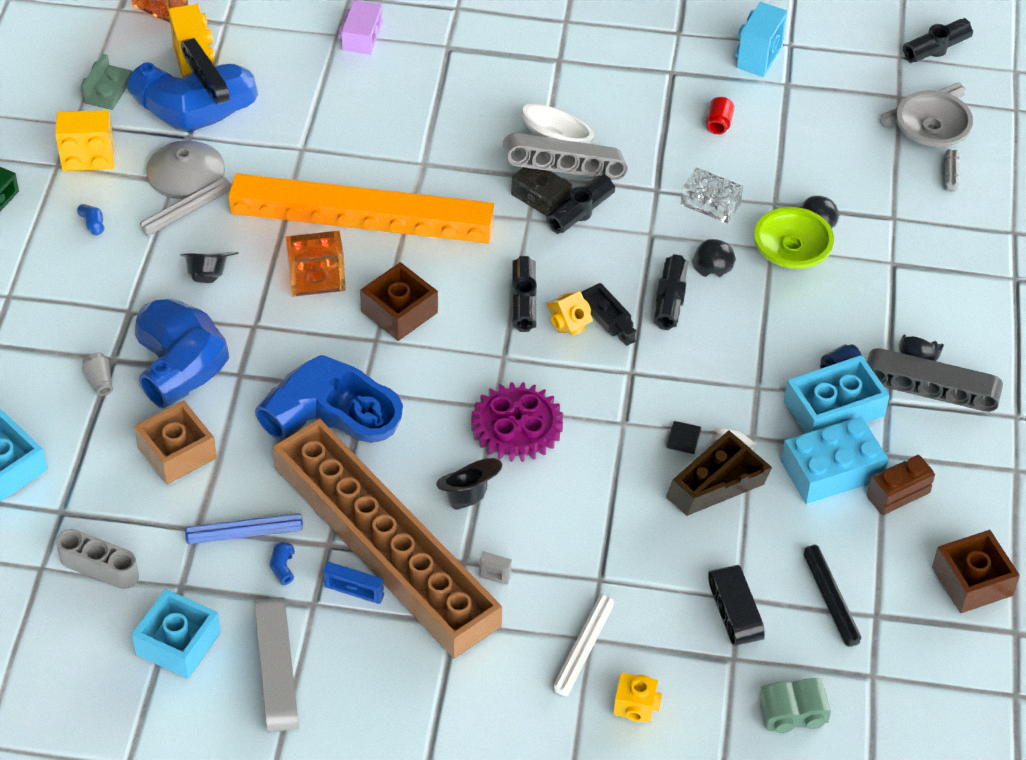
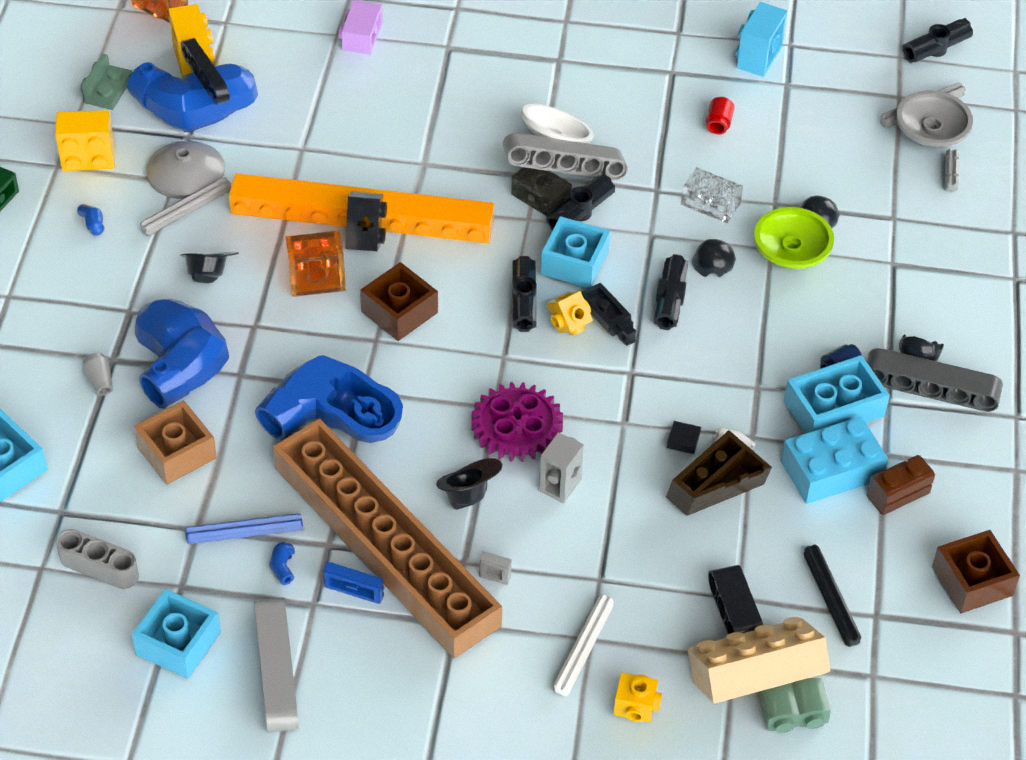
none -> black brick [345,191,387,252]
none -> light grey brick [539,432,584,503]
none -> medium azure brick [541,216,610,288]
none -> brick [687,617,830,704]

